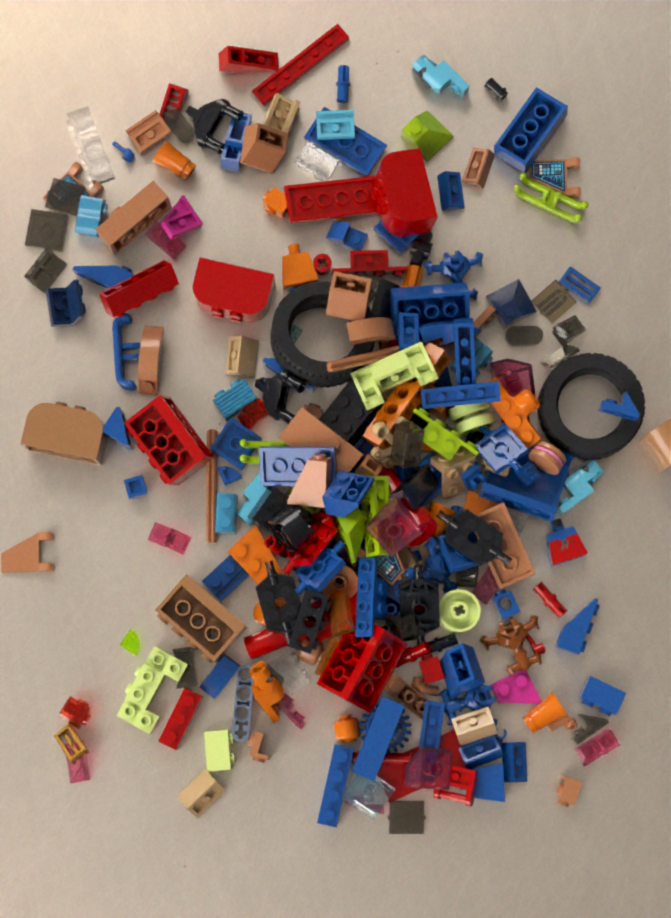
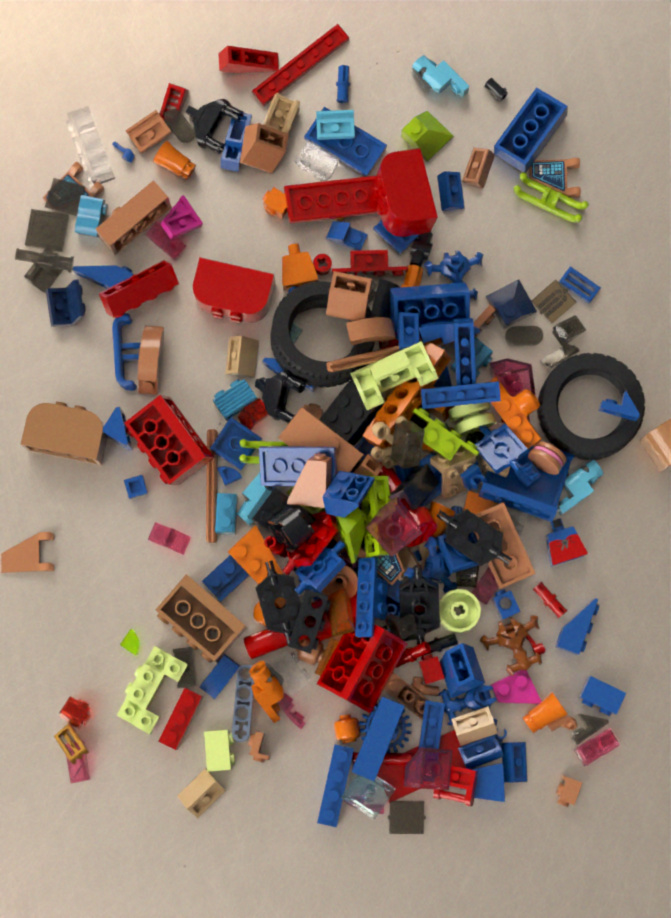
none -> clear smoke pin [15,248,74,273]

